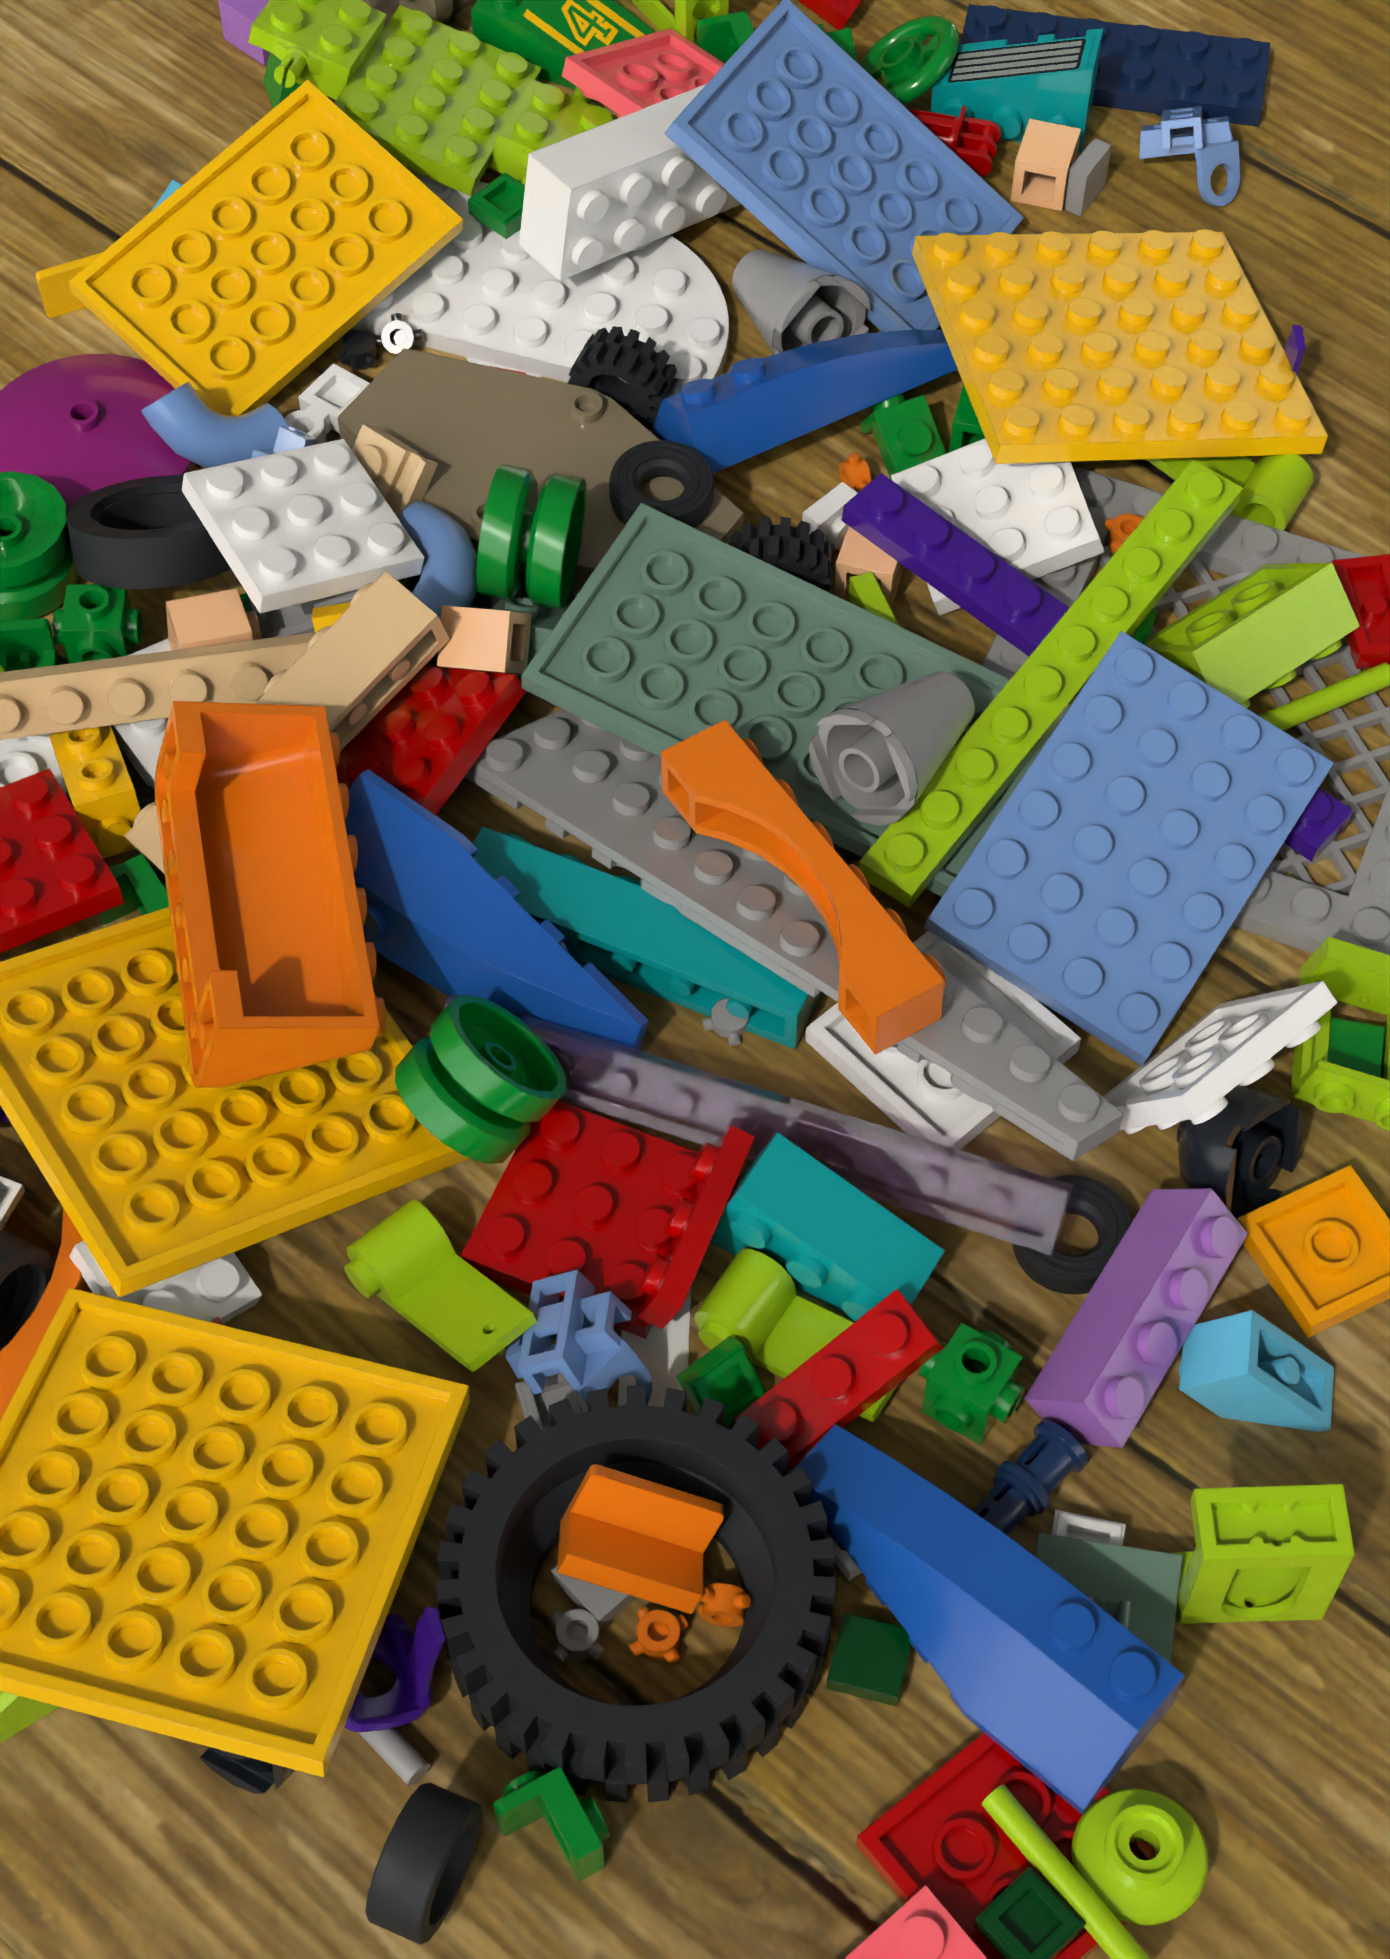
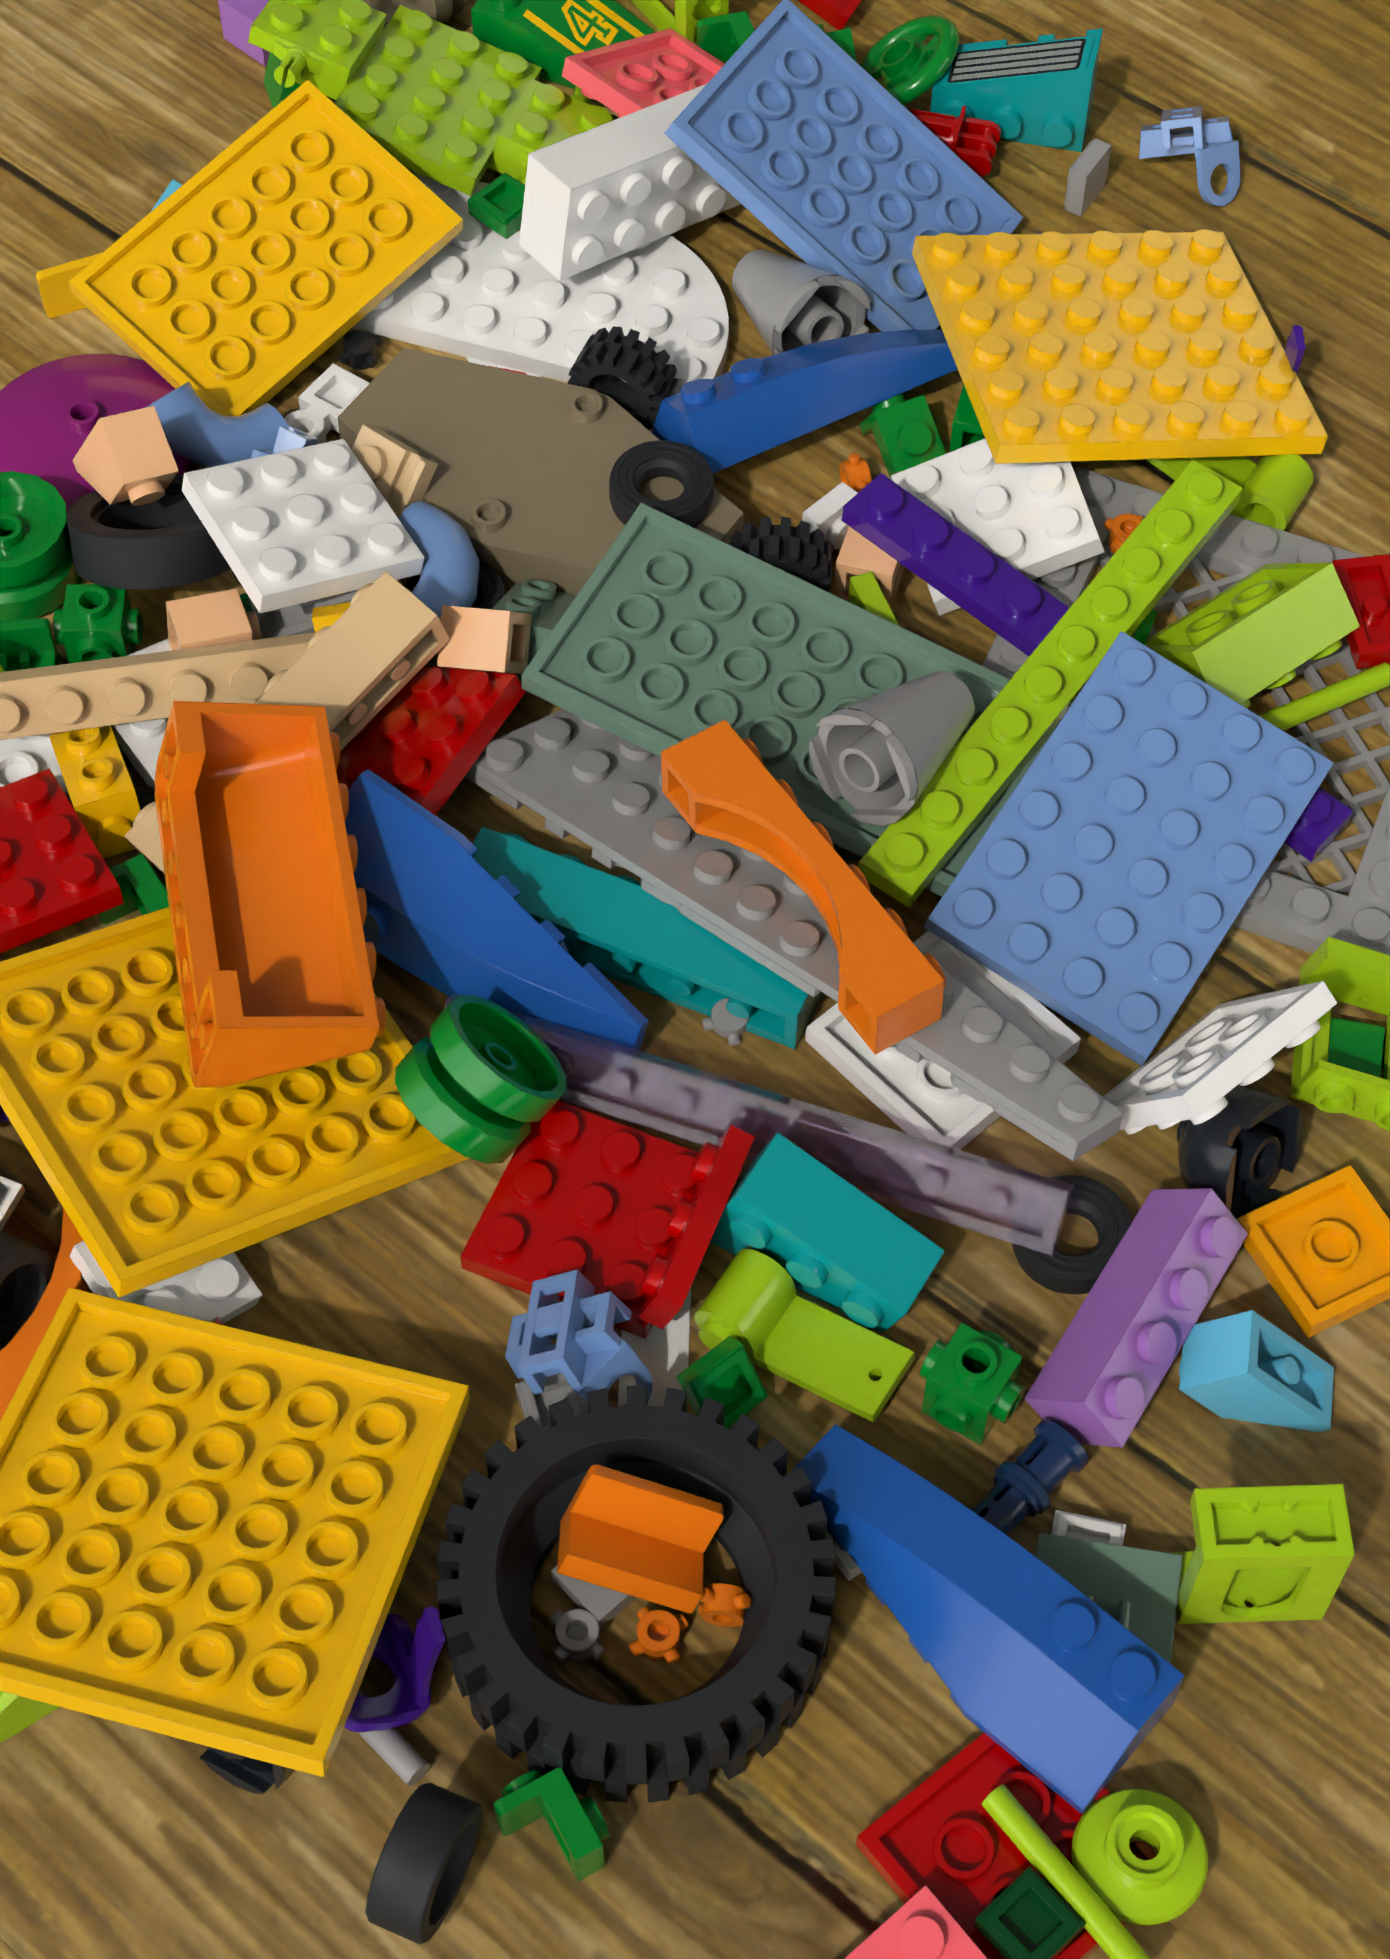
lime door [344,1199,537,1373] -> none
piece [376,313,424,354] -> none
green wheel [476,464,587,610] -> none
red plate [734,1289,944,1473] -> none
dark green tile [826,1612,911,1707] -> none
dark blue plate [960,4,1271,127] -> none
light nougat brick [1011,119,1081,211] -> none
none -> light nougat slope [73,406,179,506]

